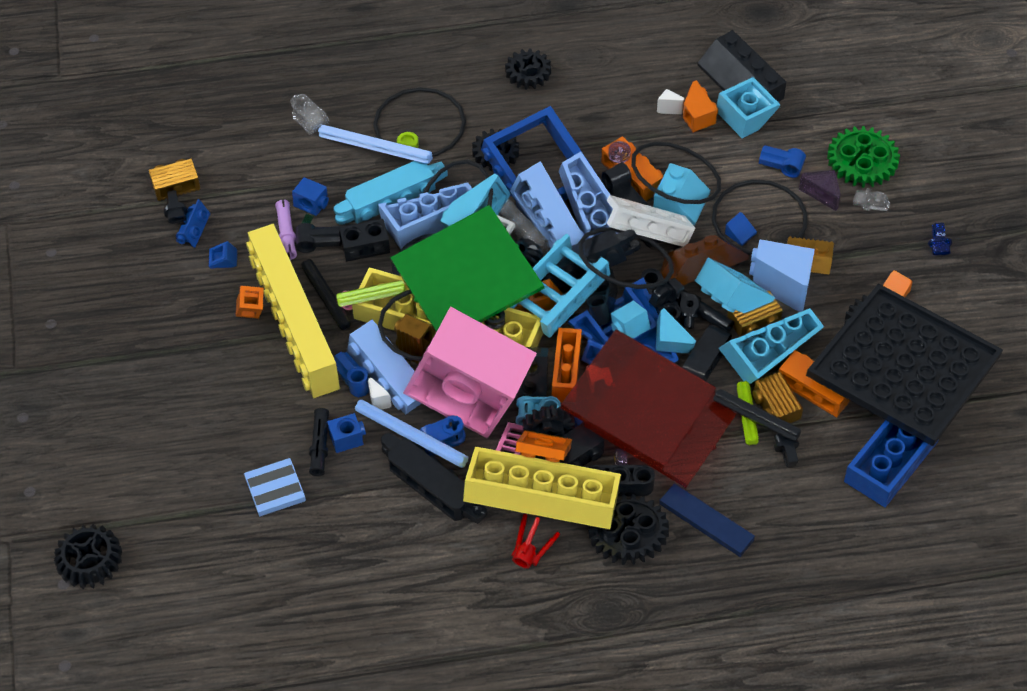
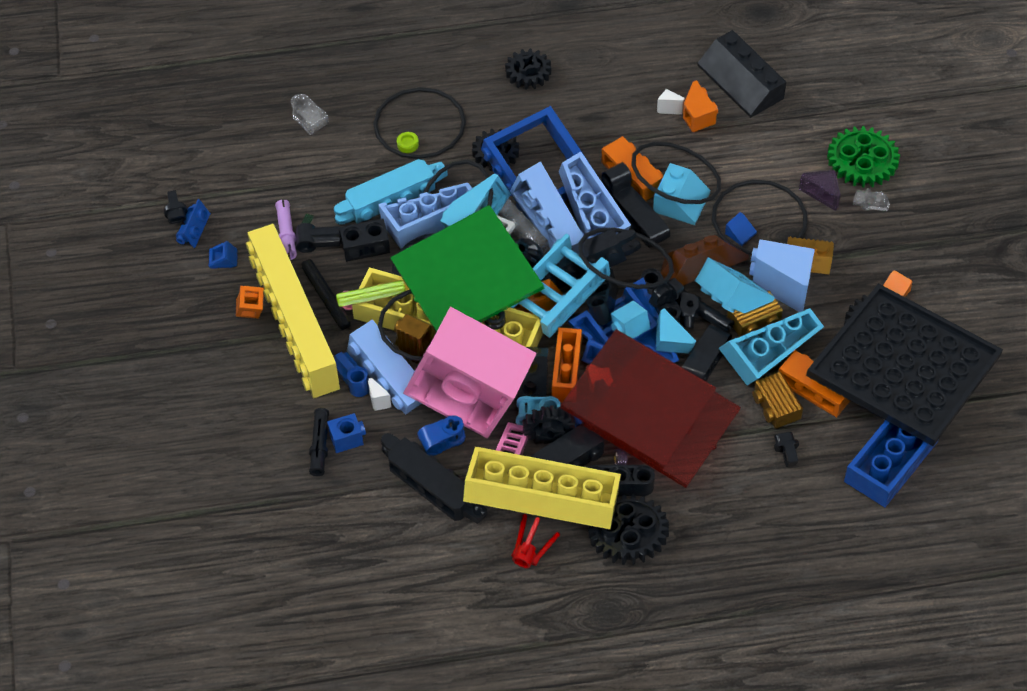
black gear [54,524,122,590] -> none
brick [149,158,200,201] -> none
light blue tile [244,458,306,517] -> none
blue brick [292,177,329,216] -> none
light blue axle [318,125,433,164] -> none
light blue axle [355,400,468,468] -> none
orange plate [515,430,572,462] -> none
white fence [607,195,695,247] -> none
tile [608,141,631,163] -> none
dark blue tile [660,483,755,557] -> none
black axle [713,389,801,442] -> none
medium azure slope [717,77,780,138] -> none
lime axle [737,381,759,445] -> none
blue piece [759,145,806,178] -> none
clear blue piece [928,223,952,255] -> none

